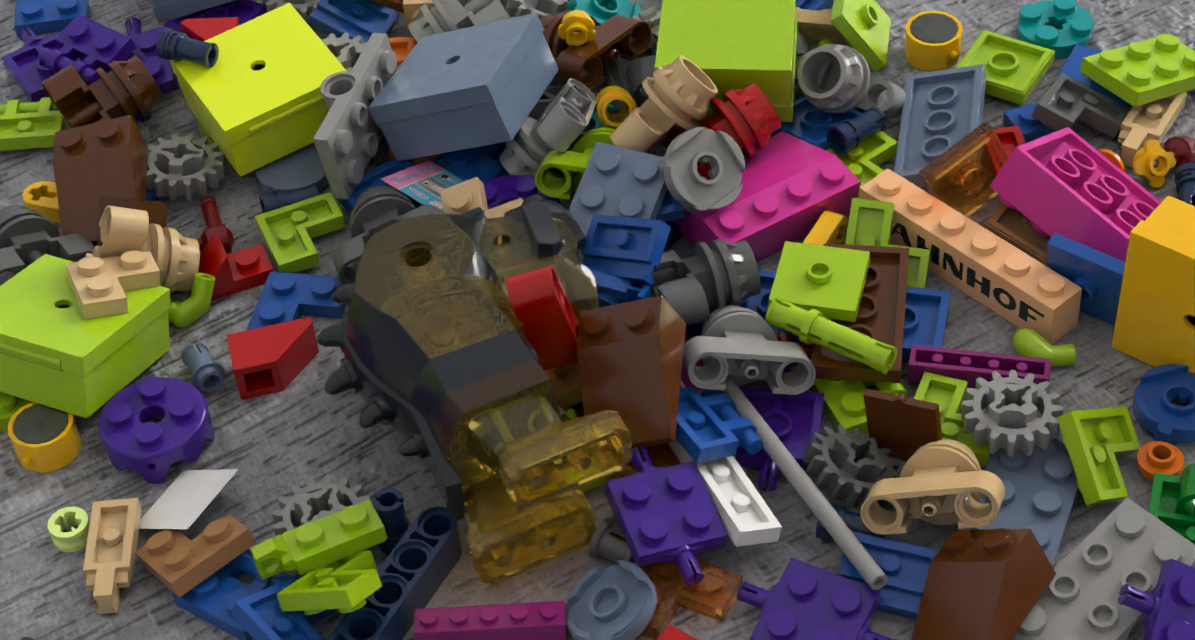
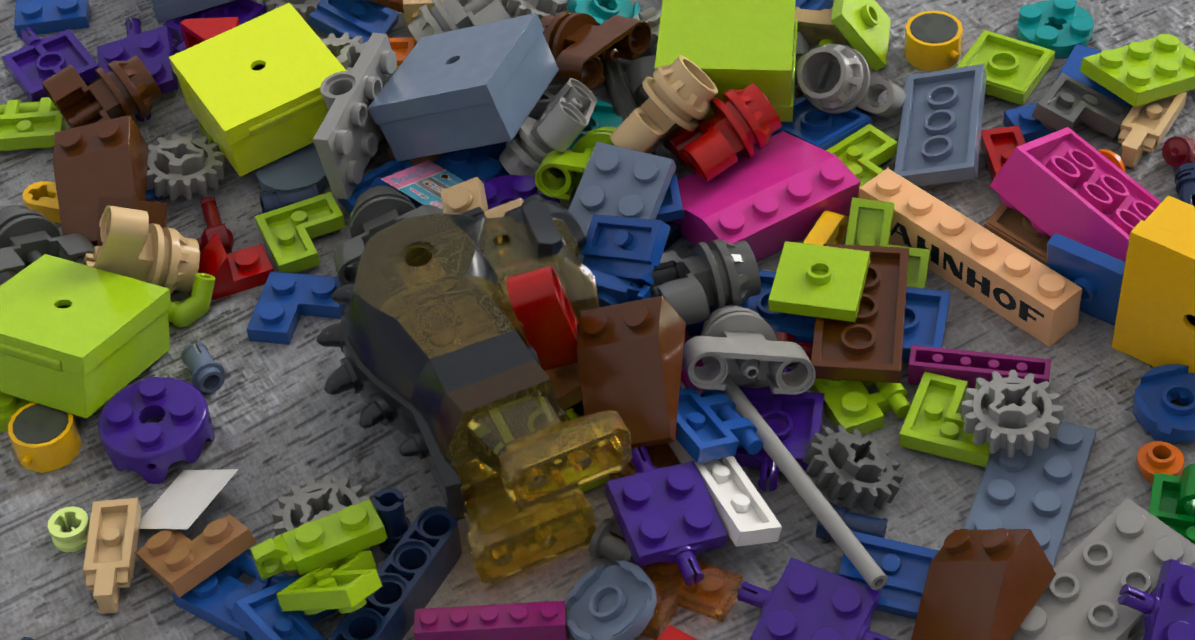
dark purple plate [38,14,136,85] -> none
tan plate [66,250,161,320] -> none
dark blue pin [156,28,219,68] -> none
red slope [227,317,319,400] -> none
yellow plate [558,10,596,46] -> none
yellow brick [594,86,636,127] -> none
light grey plate [660,127,745,213] -> none
lime pin [765,297,897,374] -> none
dark blue pin [826,107,887,155] -> none
tan beam [860,439,1005,535] -> none
reddish brown piece [864,389,942,462] -> none
clear orange plate [919,121,1007,217] -> none
lime arm [1012,328,1076,367] -> none
lime plate [1057,406,1141,506] -> none
yellow plate [1132,139,1176,188] -> none

